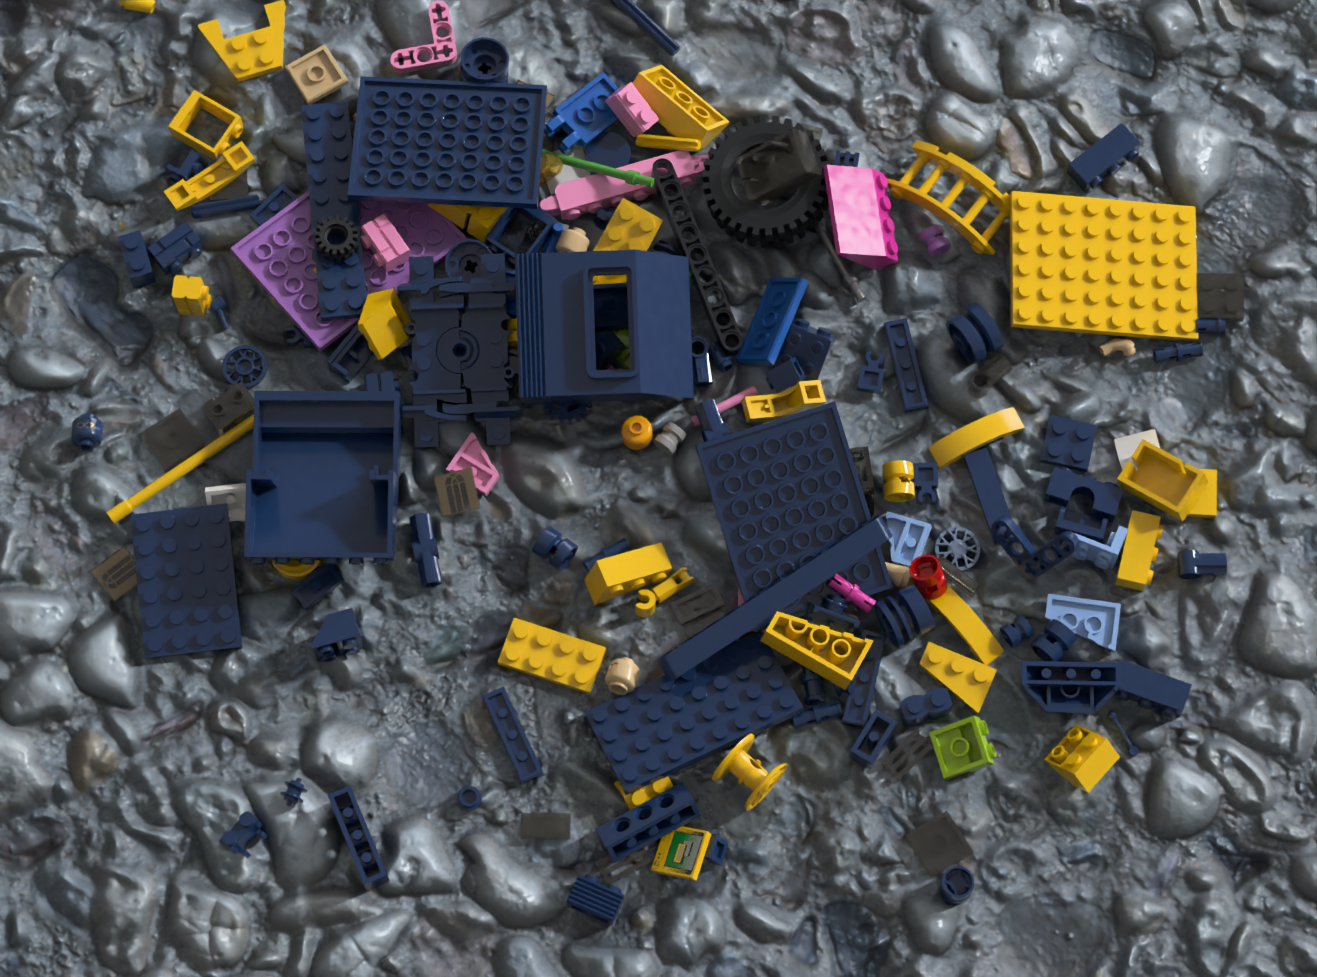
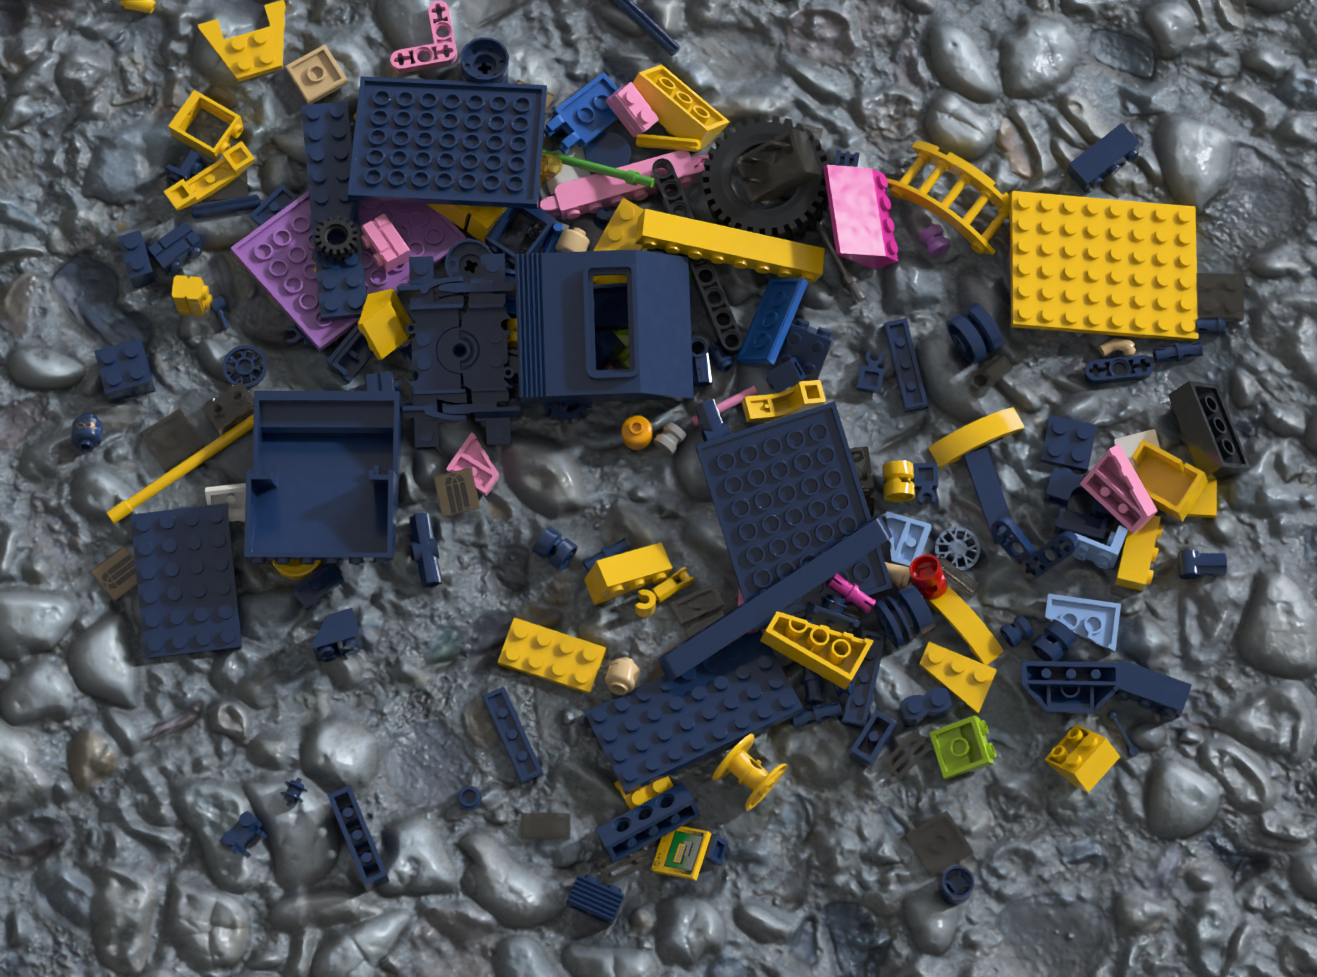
none -> dark blue brick [94,338,156,403]
none -> yellow brick [635,209,825,283]
none -> bright pink wedge [1080,444,1158,533]
none -> dark blue beam [1084,355,1154,384]
none -> black slope [1168,381,1251,481]

